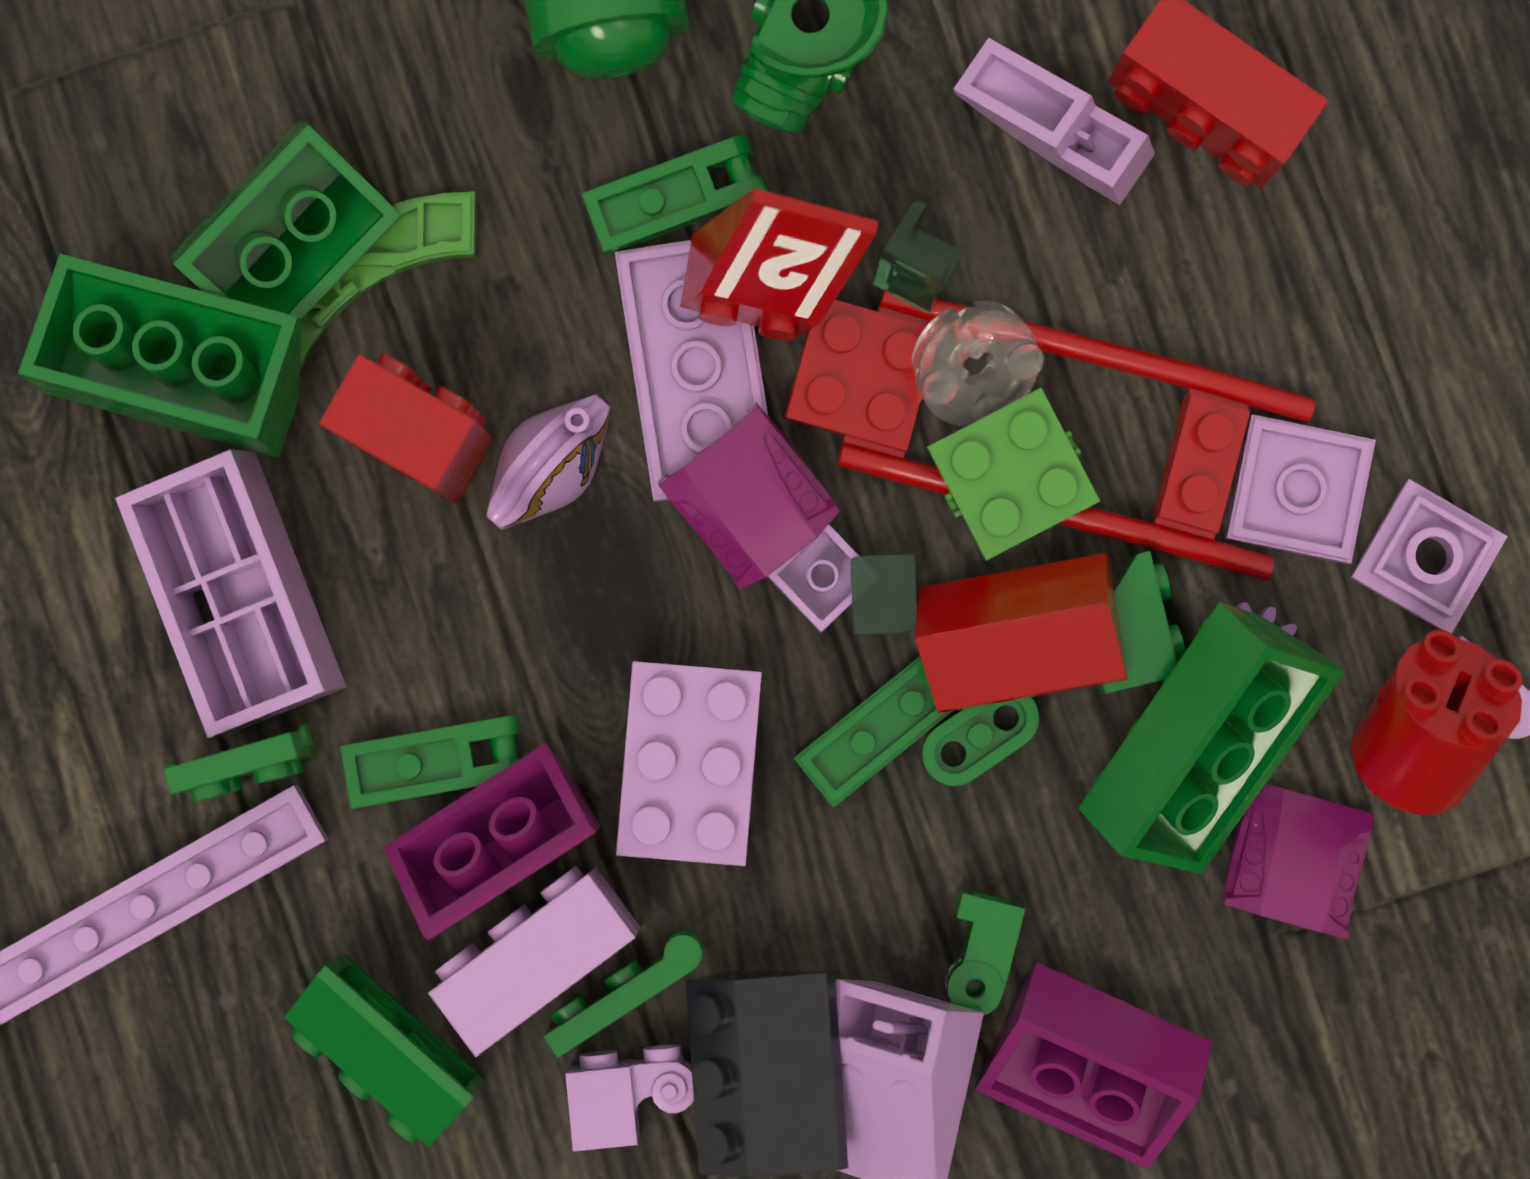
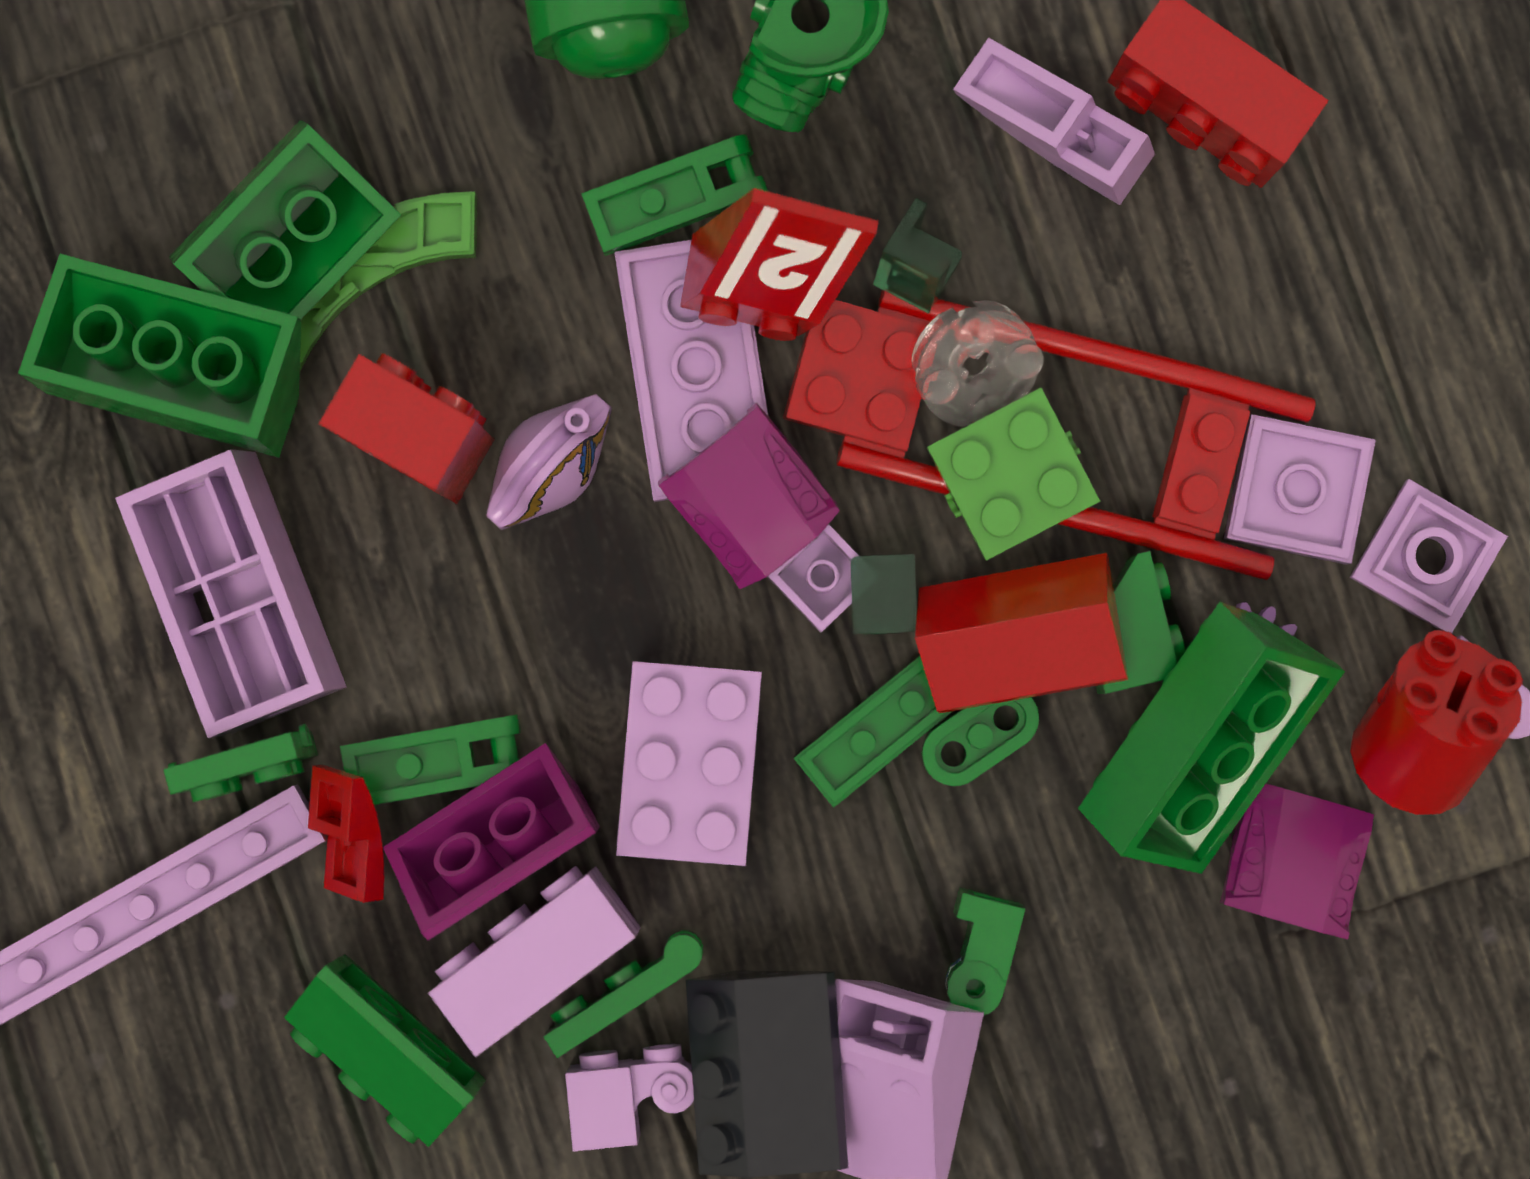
magenta slope [975,962,1213,1169] -> none
none -> red slope [308,765,384,903]

